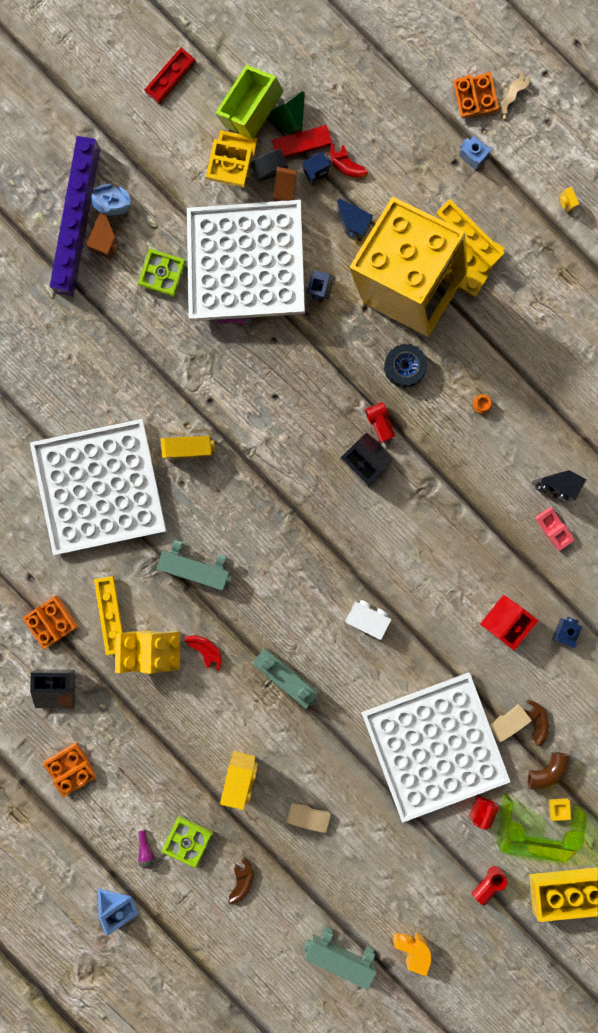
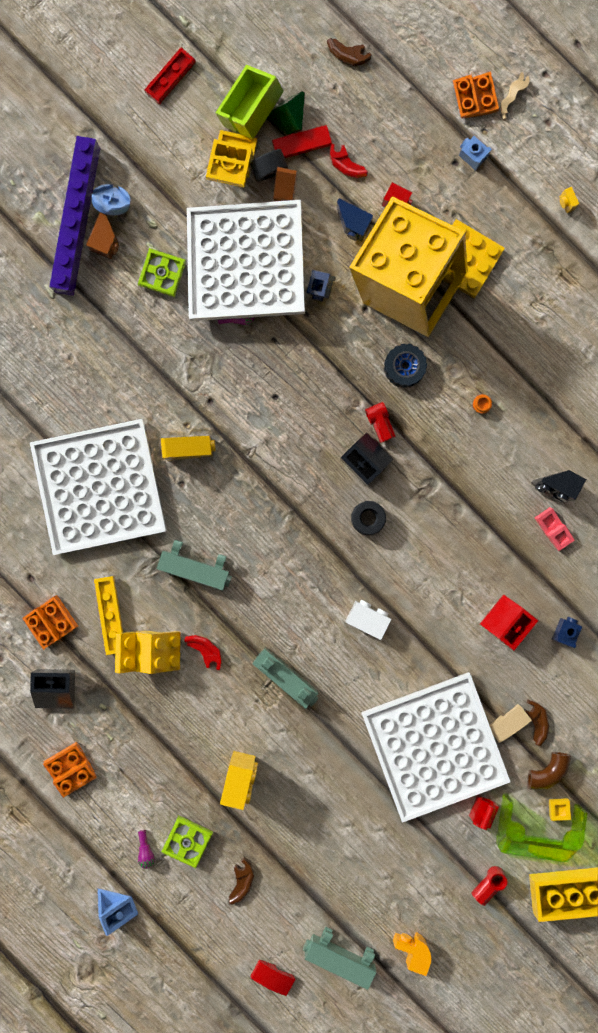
tan slope [286,803,331,833] -> none
dark blue brick [302,152,333,186] -> none
yellow plate [435,199,505,268] -> none
none -> red slope [250,959,296,996]
none -> reddish brown piece [327,38,372,66]
none -> black tyre [351,501,386,535]
none -> red brick [382,182,413,208]

